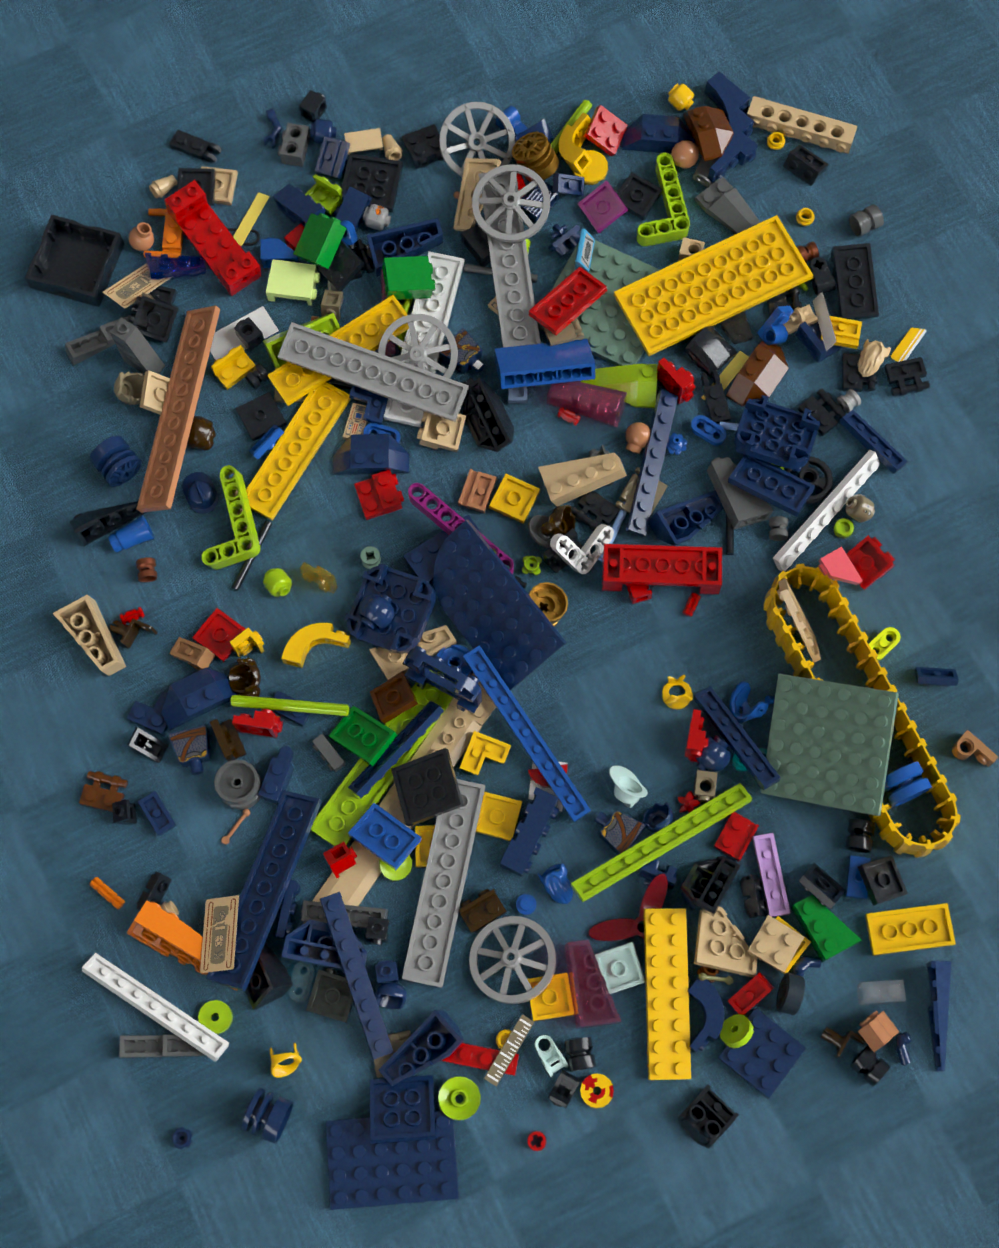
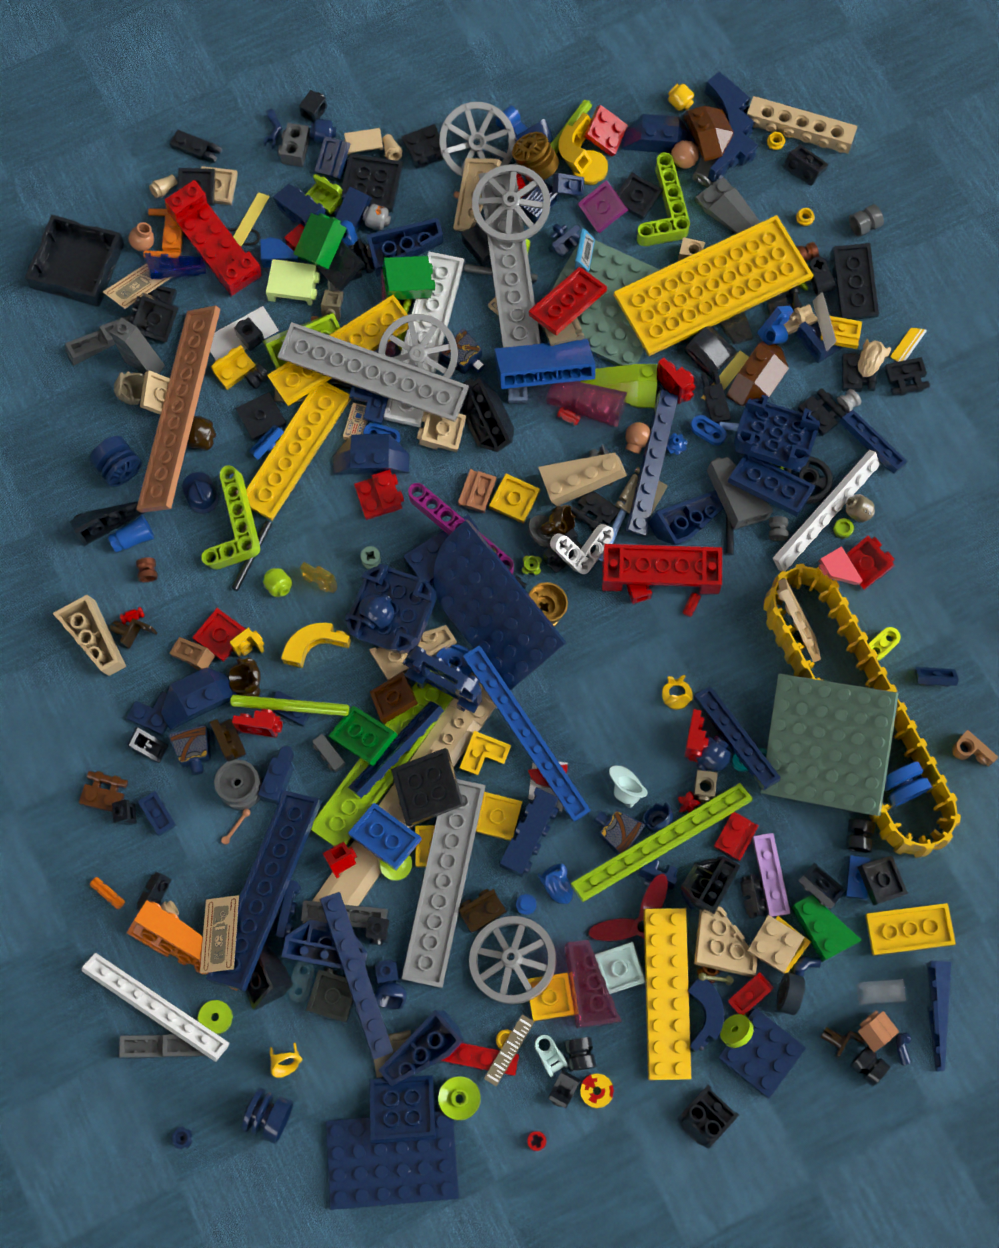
blue helmet [729,681,775,724] -> none

